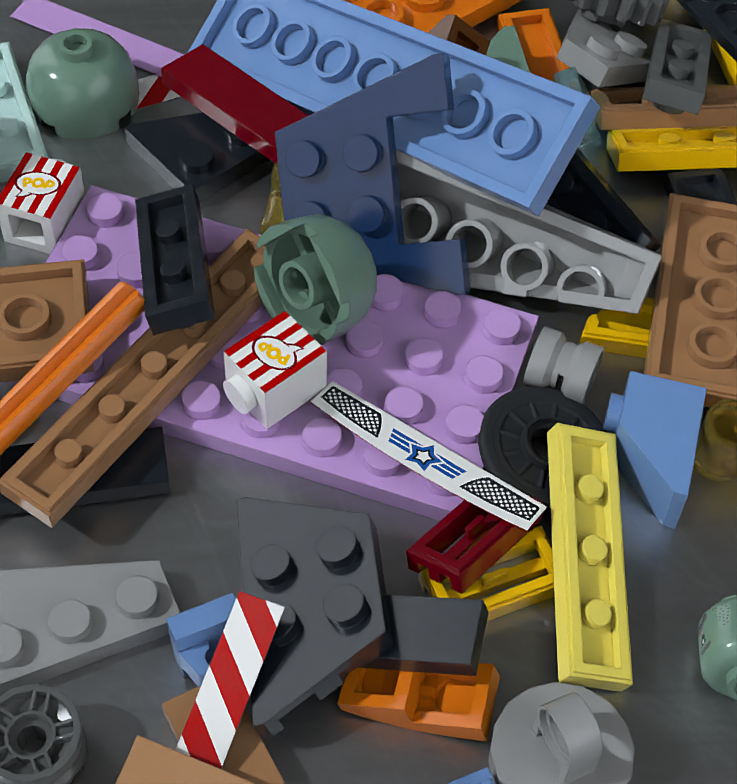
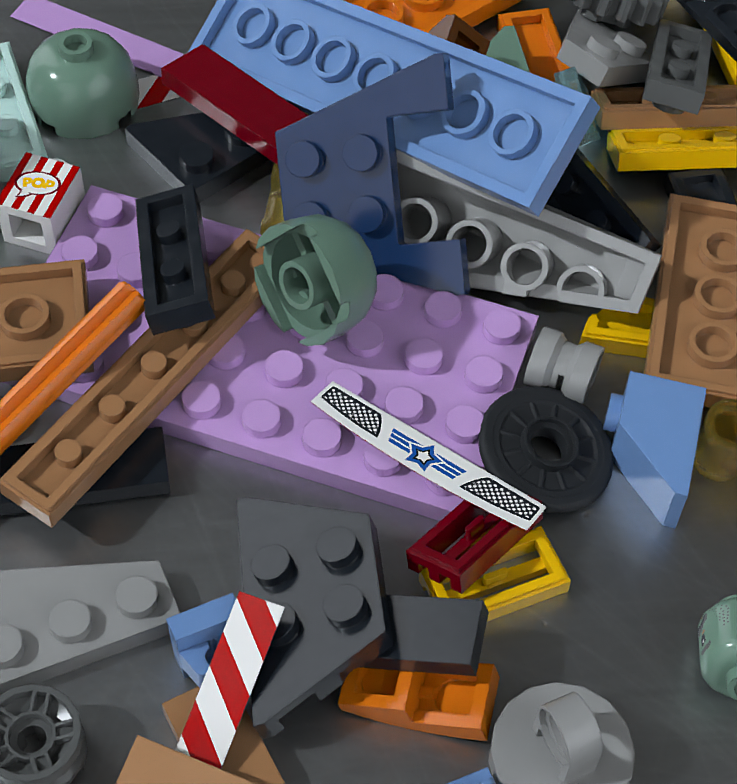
white brick [223,311,327,429] -> none
light yellow tile [547,423,633,692] -> none

